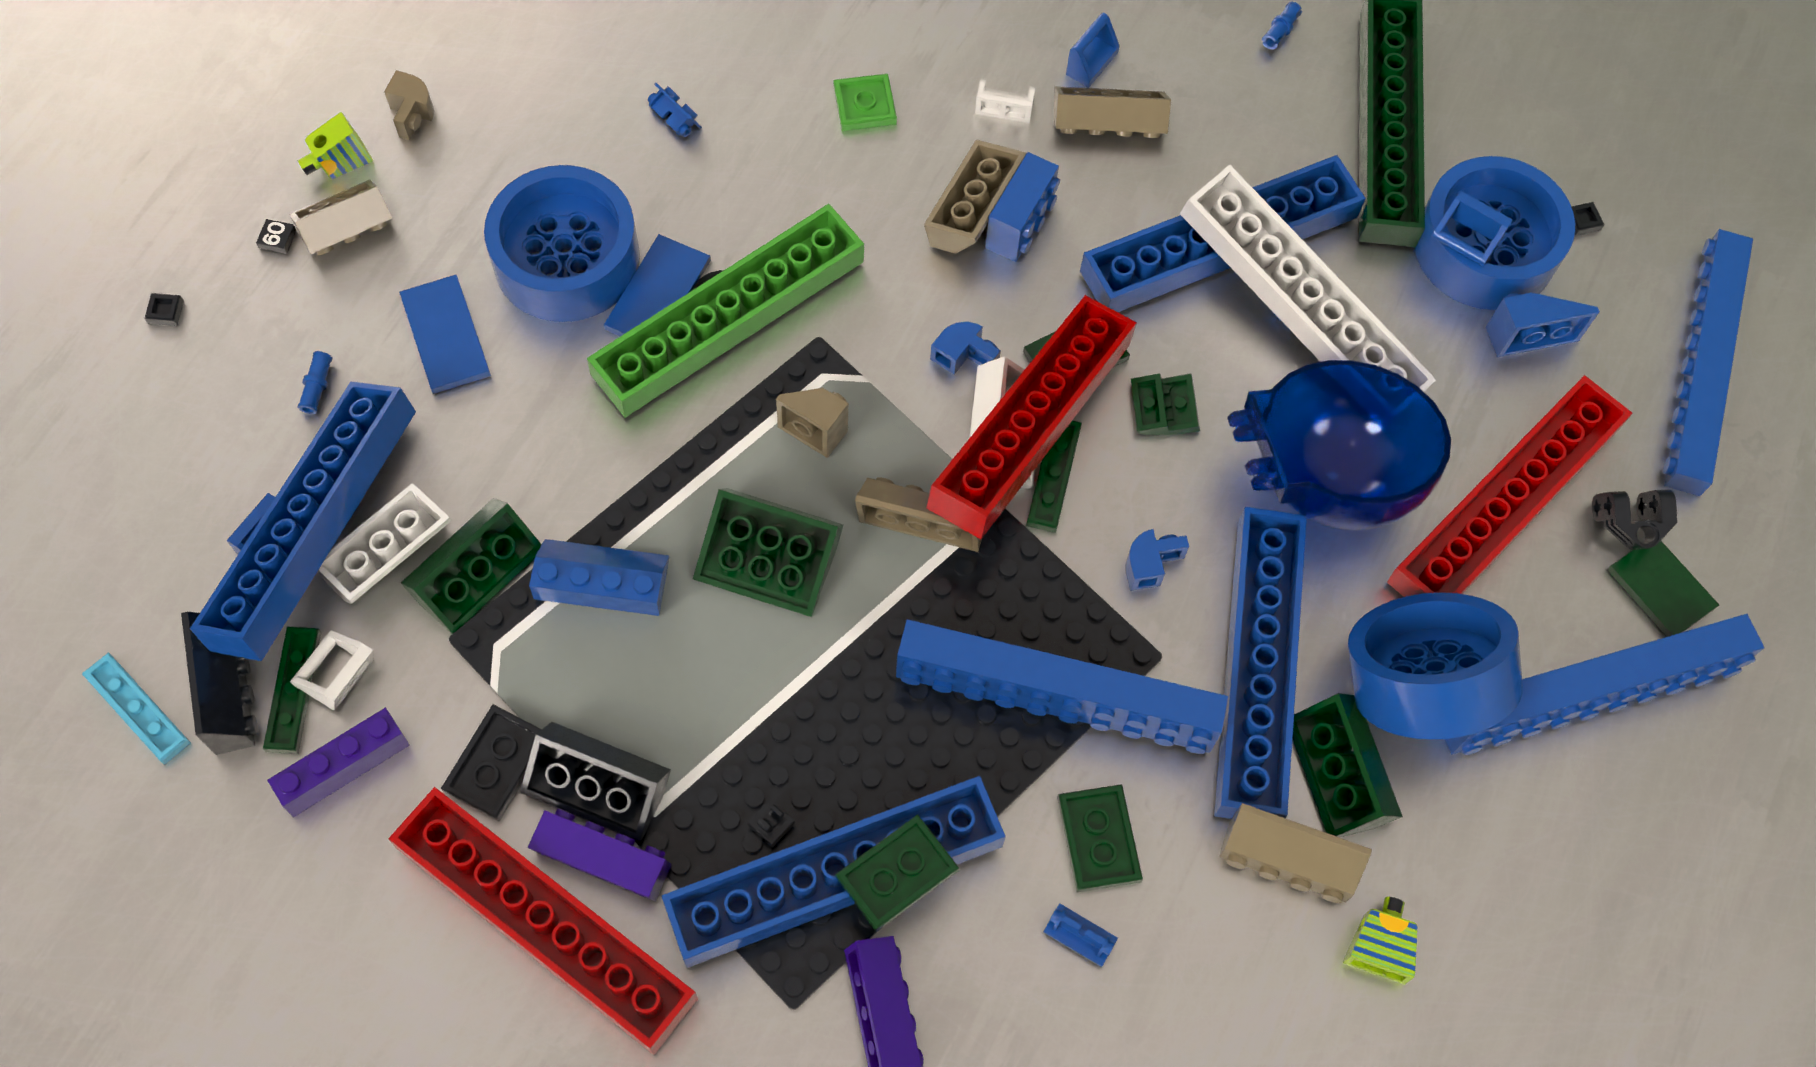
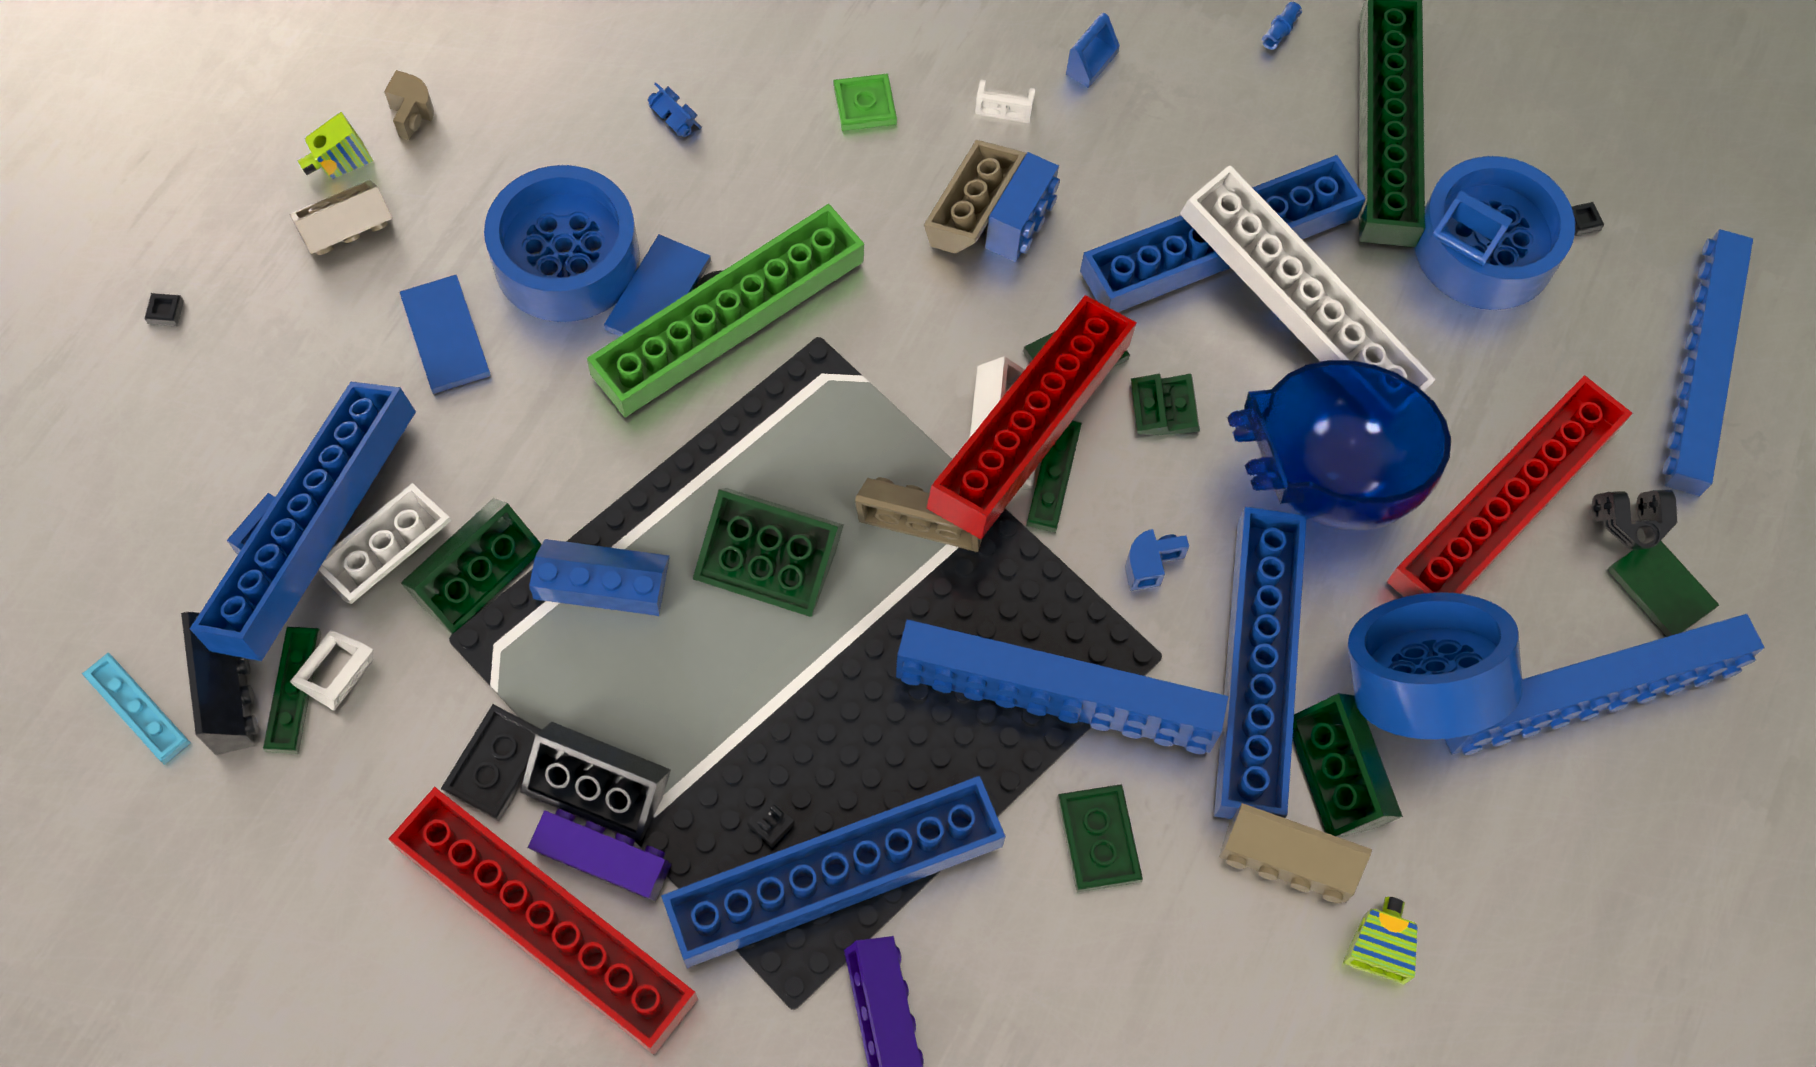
black tile [256,219,296,254] -> none
dark purple brick [267,707,410,818] -> none
blue pin [297,351,333,414] -> none
dark tan slope [776,388,849,458] -> none
dark green tile [835,814,959,932] -> none
blue brick [930,322,1001,375] -> none
blue hinge [1043,903,1118,967] -> none
dark tan slope [1054,86,1171,138] -> none
blue slope [1485,292,1600,358] -> none

